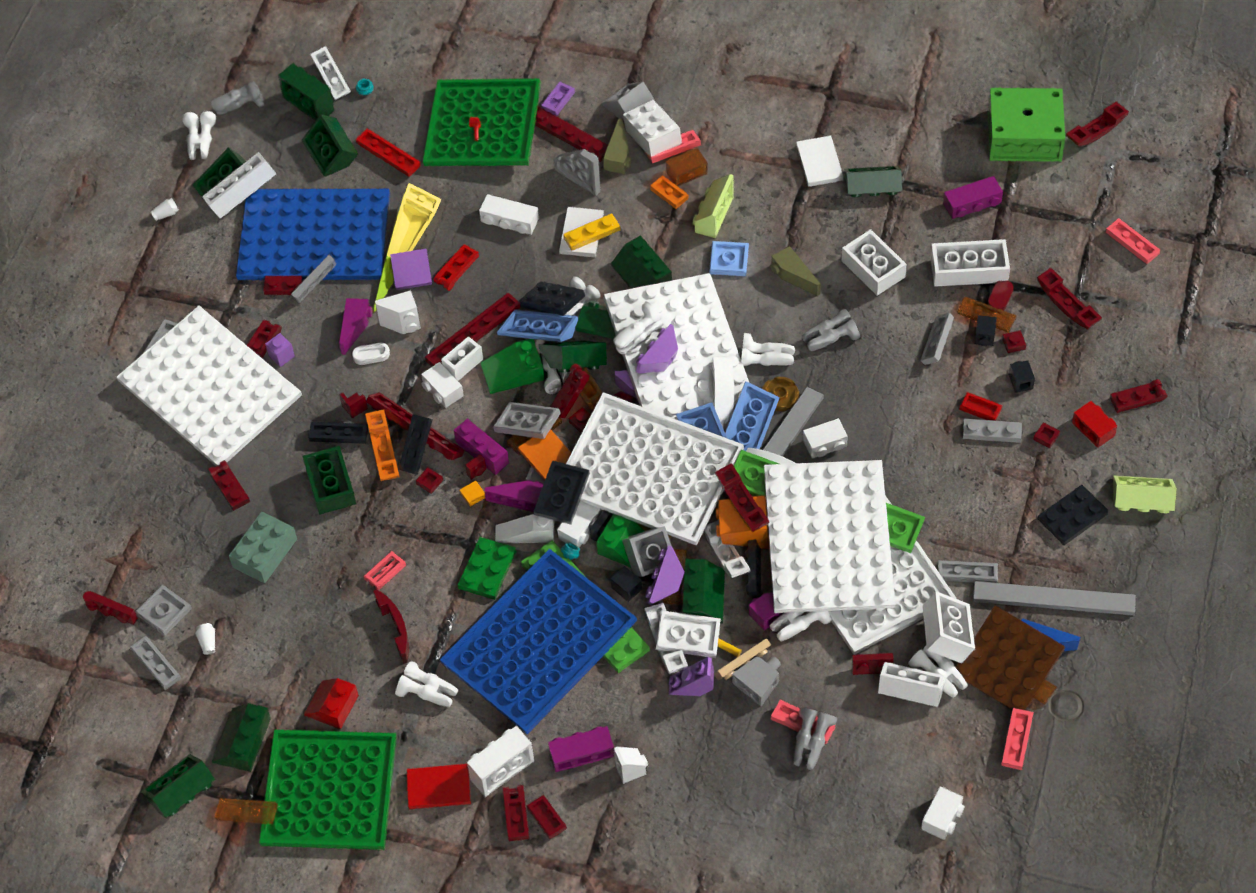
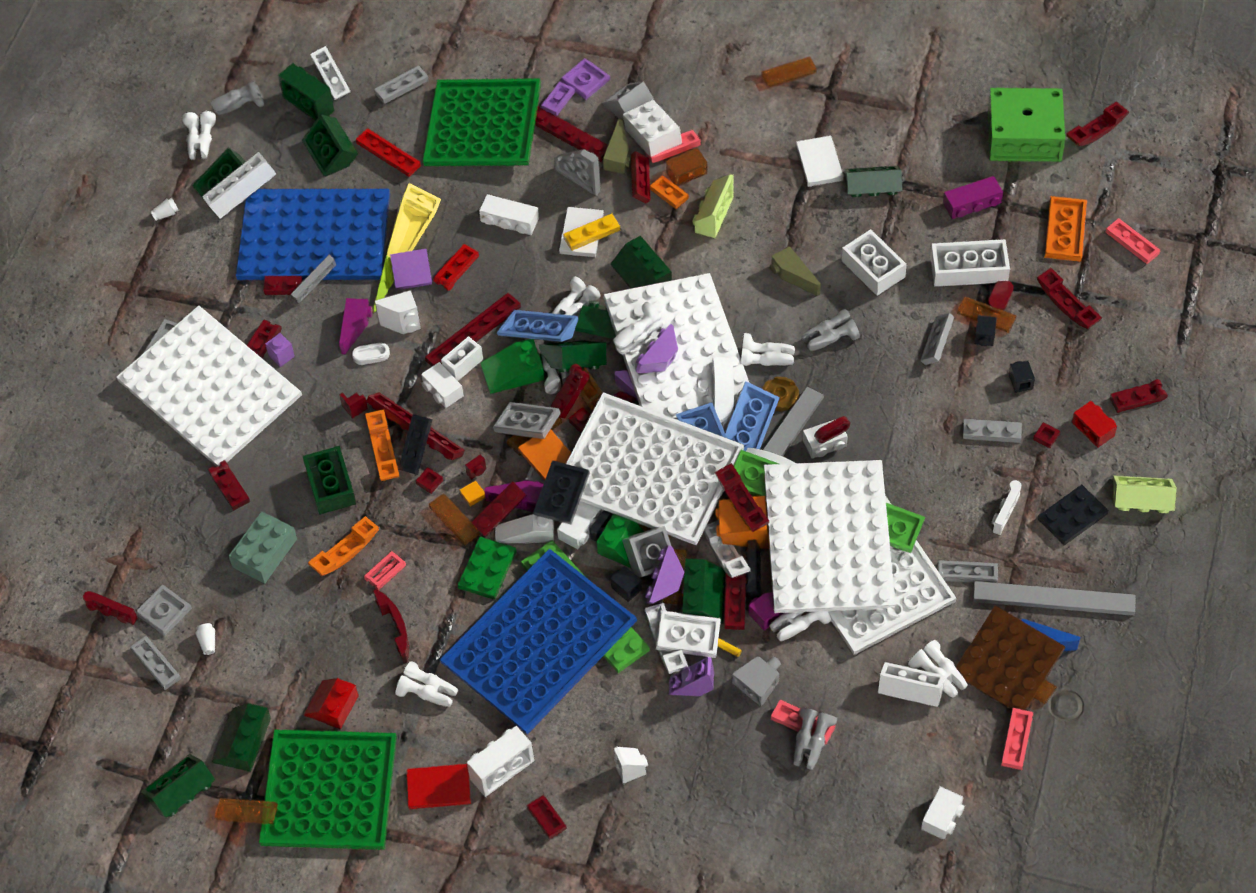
black plate [308,422,368,444] -> none
teal plate [356,79,374,95] -> none
magenta brick [454,419,509,475] -> none
red hand [469,117,481,141] -> none
dark red plate [503,785,529,842] -> none
black plate [519,281,585,316] -> none
magenta brick [548,726,615,773] -> none
teal plate [561,543,580,560] -> none
light blue tile [709,241,749,276] -> none
tan plate [714,638,771,681] -> none
dark red plate [852,653,894,675] -> none
white brick [923,591,975,663] -> none
red tile [959,392,1003,421] -> none
dark red plate [1002,330,1026,353] -> none
none -> orange slope [308,516,379,576]
none -> light grey plate [374,66,429,104]
none -> clear orange tile [429,493,480,545]
none -> dark red plate [471,481,527,537]
none -> medium lavender tile [561,58,610,100]
none -> dark red plate [631,151,651,204]
none -> dark red plate [724,573,746,630]
none -> clear orange tile [762,57,817,88]
none -> dark red tile [814,416,851,443]
none -> white plate [992,480,1021,535]
none -> orange tile [1044,196,1087,262]

